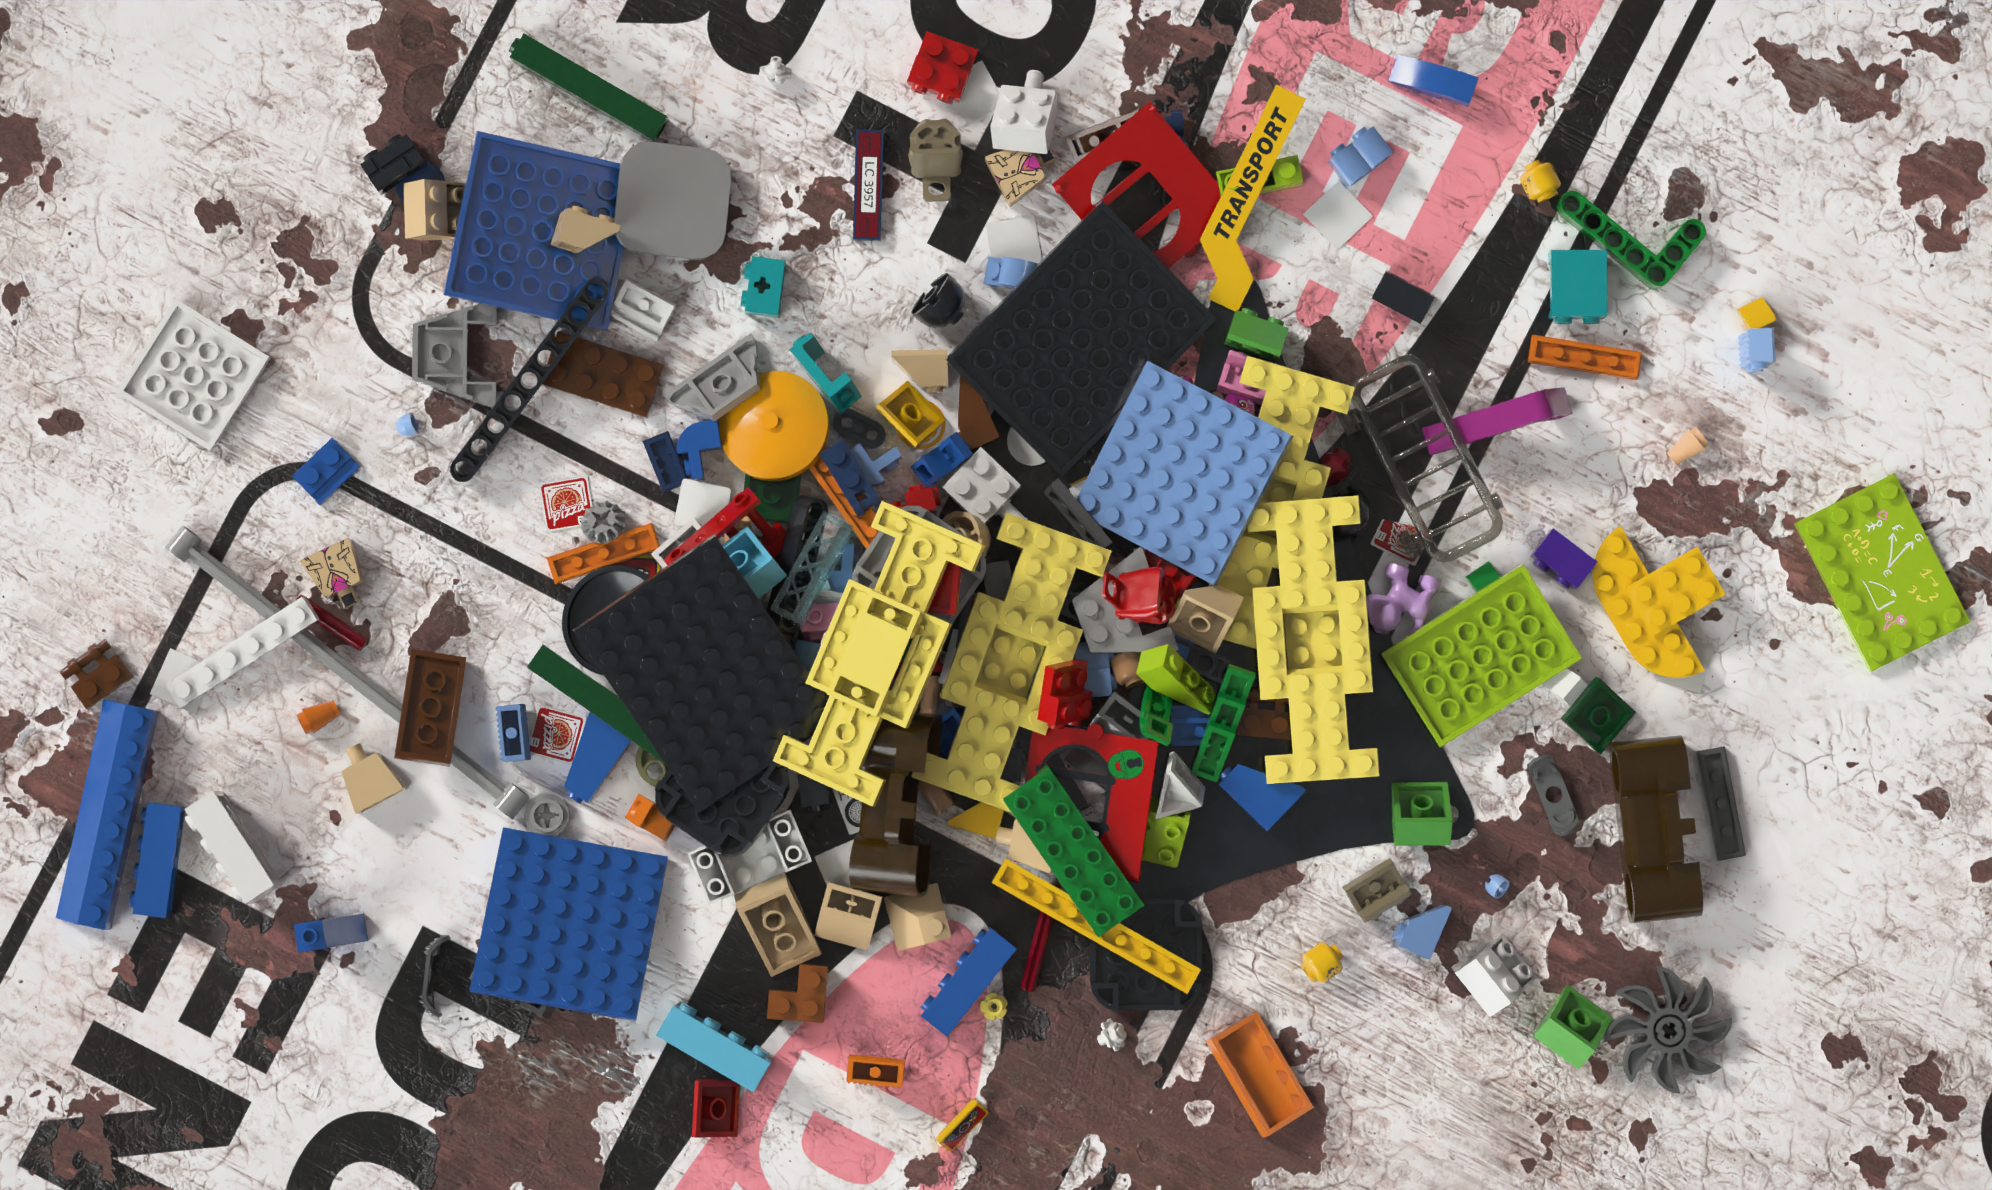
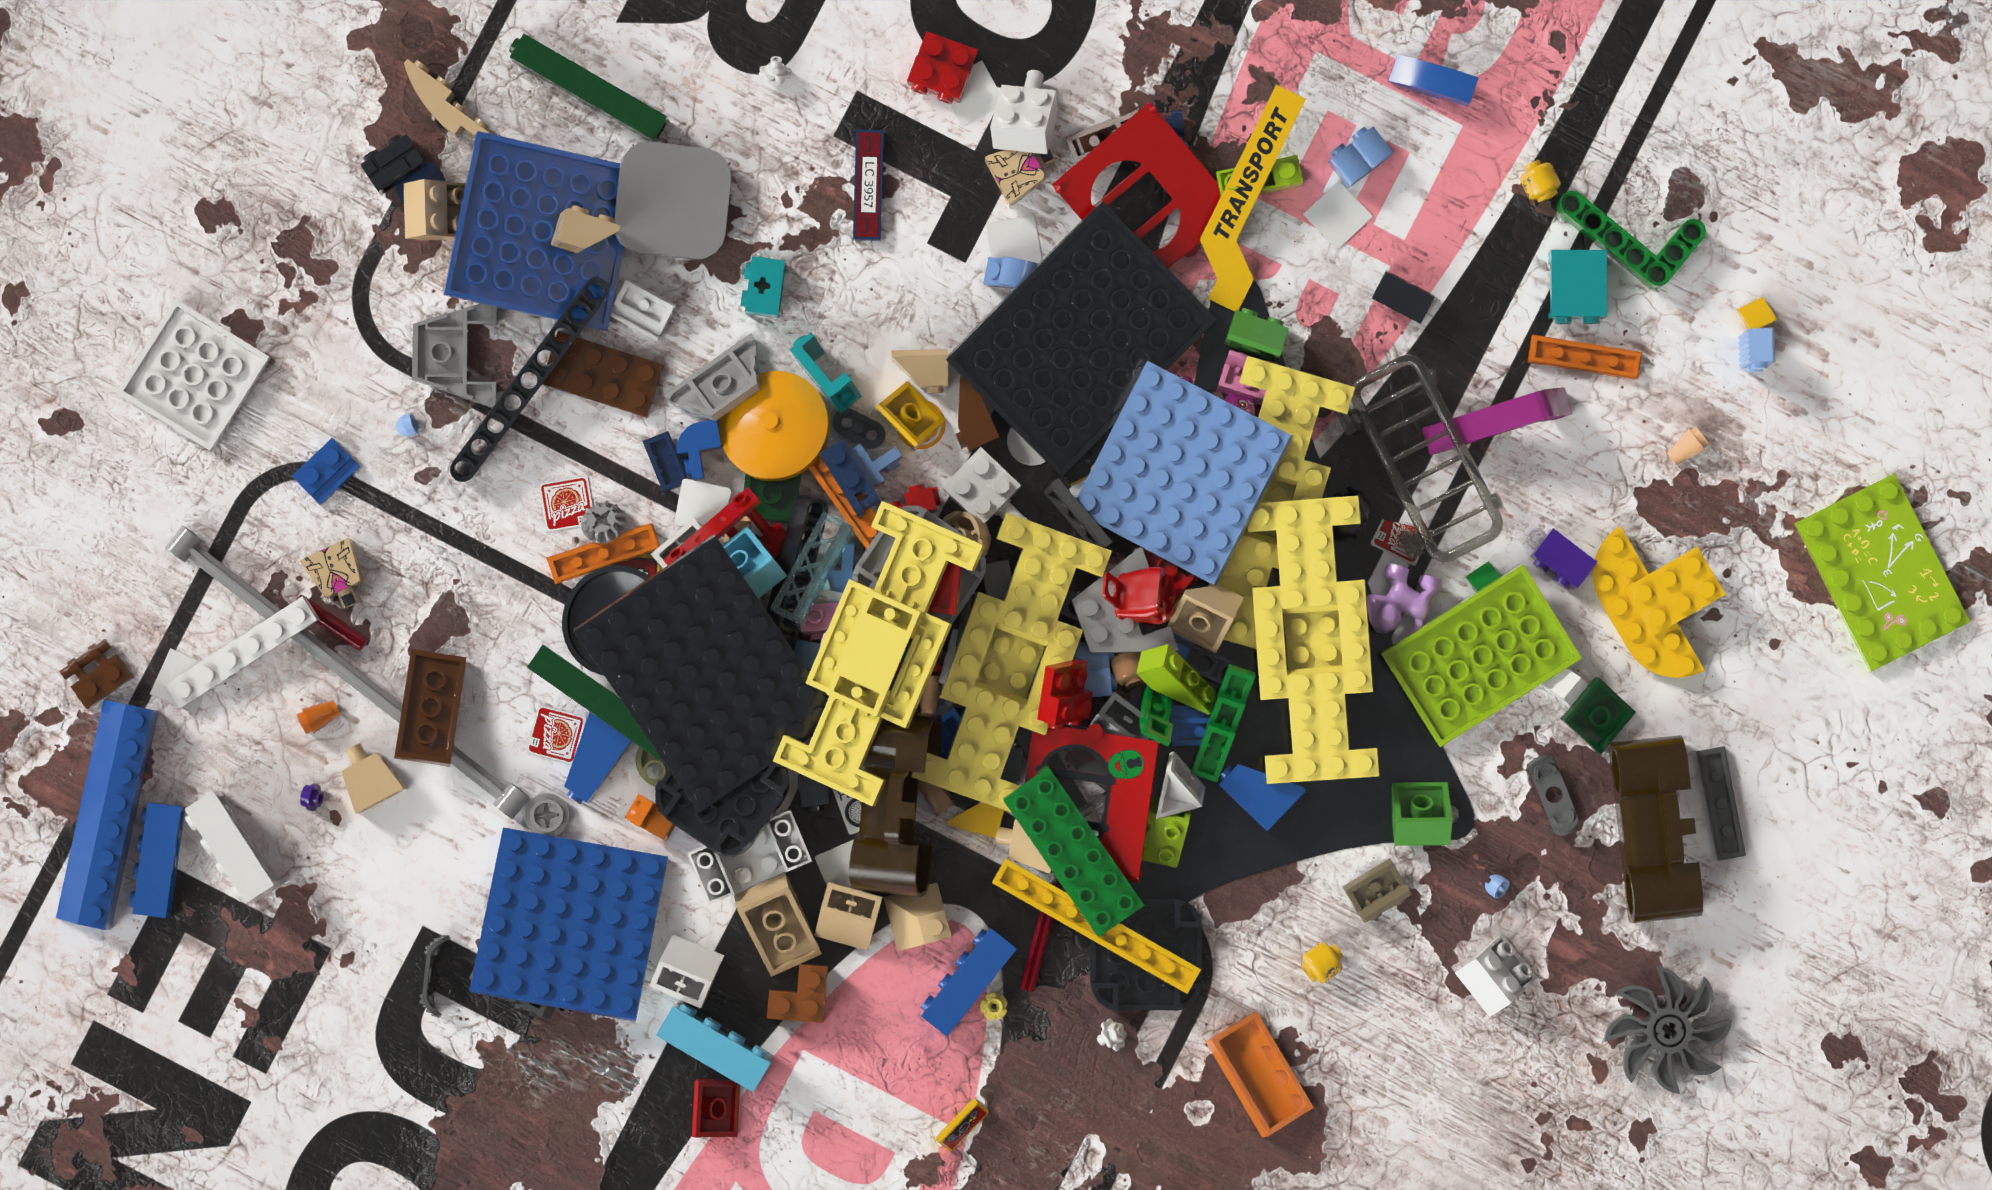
blue slope [294,913,368,953] -> none
medium blue brick [495,704,531,763] -> none
orange brick [846,1054,905,1089] -> none
dark tan piece [908,119,963,202] -> none
black cylinder [911,273,965,329] -> none
blue brick [911,432,973,488] -> none
reddish brown plate [1236,686,1292,740] -> none
dark red rock [1318,448,1352,487] -> none
medium blue slope [1392,905,1452,960] -> none
bright green slope [1533,985,1613,1069] -> none
none -> dark purple plate [300,783,324,811]
none -> tan slope [404,59,490,139]
none -> white slope [649,934,724,1008]

